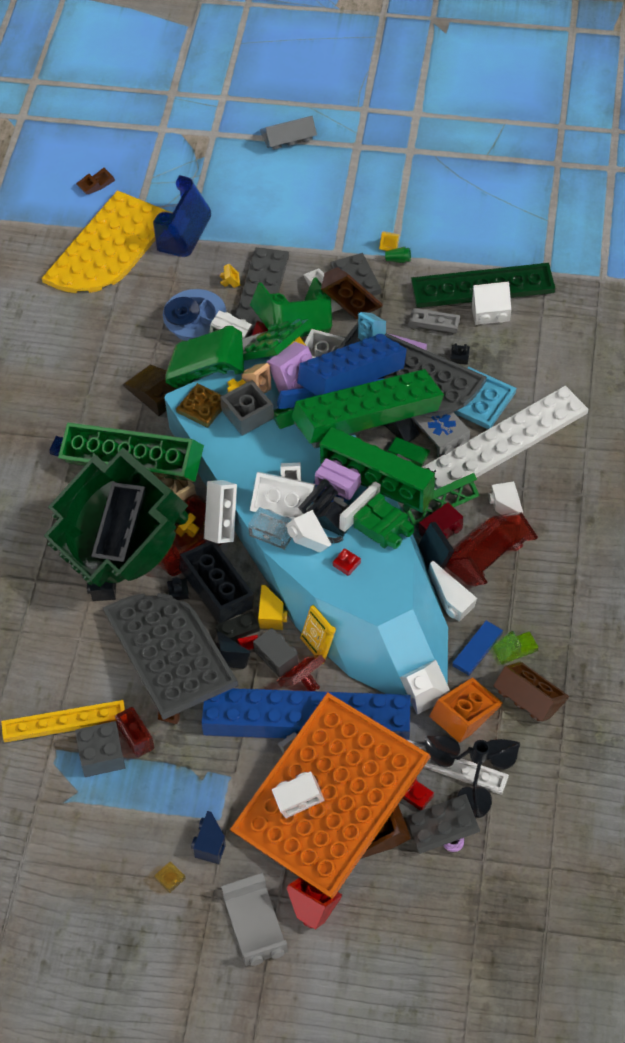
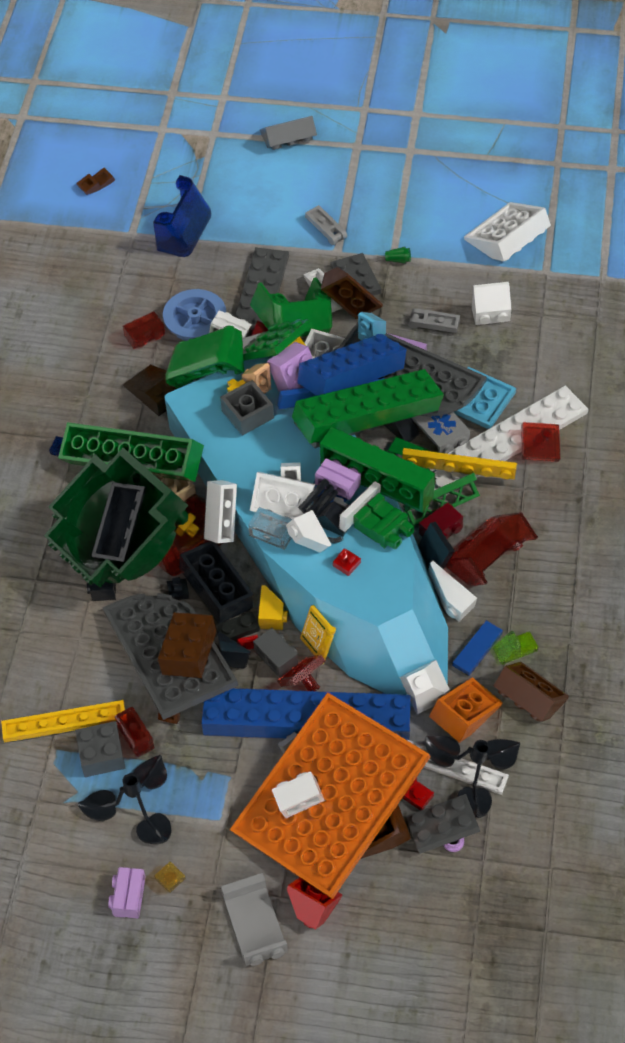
yellow plate [42,190,174,293] -> none
dark blue dish [164,297,200,326] -> none
pearl gold tile [176,383,223,428] -> none
dark blue slope [191,811,226,864] -> none
yellow tile [220,264,240,288] -> none
green slope [274,408,294,429] -> none
yellow tile [379,231,400,251] -> none
dark green plate [411,263,556,308] -> none
black tile [450,343,470,365] -> none
white slope [488,481,523,524] -> none
none -> black plant [78,755,172,844]
none -> lavender brick [108,867,146,919]
none -> clear red brick [123,311,165,349]
none -> reddish brown brick [158,612,216,678]
none -> light grey plate [305,205,347,245]
none -> yellow plate [402,448,517,480]
none -> white slope [464,202,551,261]
none -> clear red tile [521,422,561,462]

